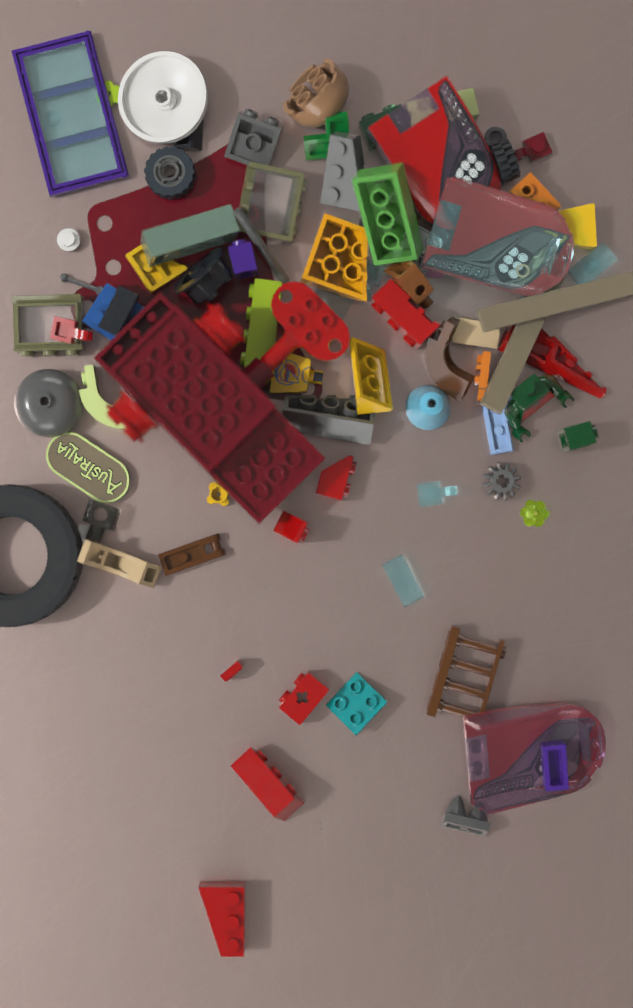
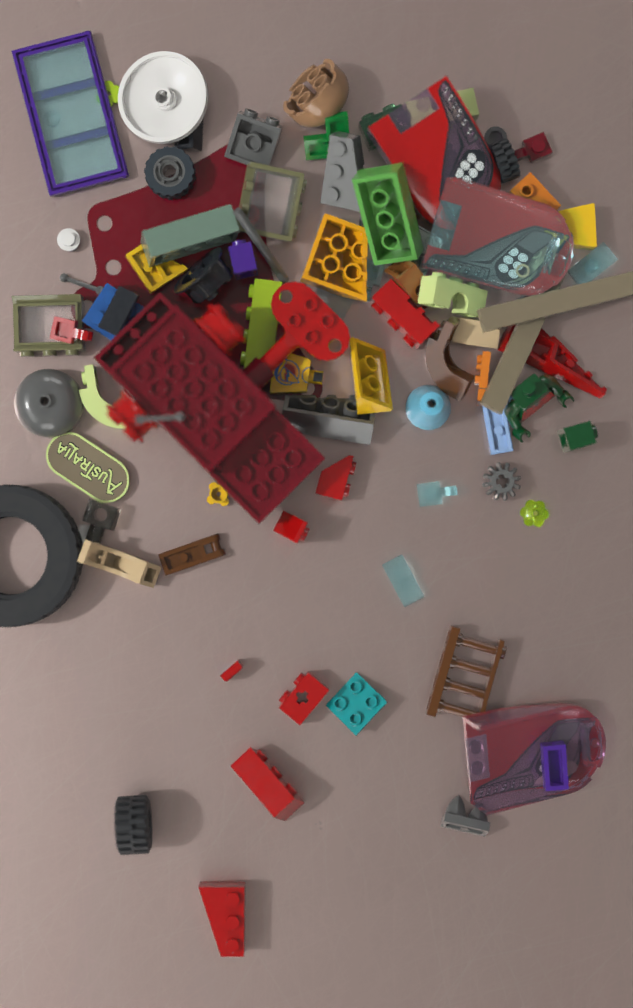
none -> black tyre [114,795,152,855]
none -> dark grey hinge [135,412,185,425]
none -> yellowish green arch [418,272,488,318]

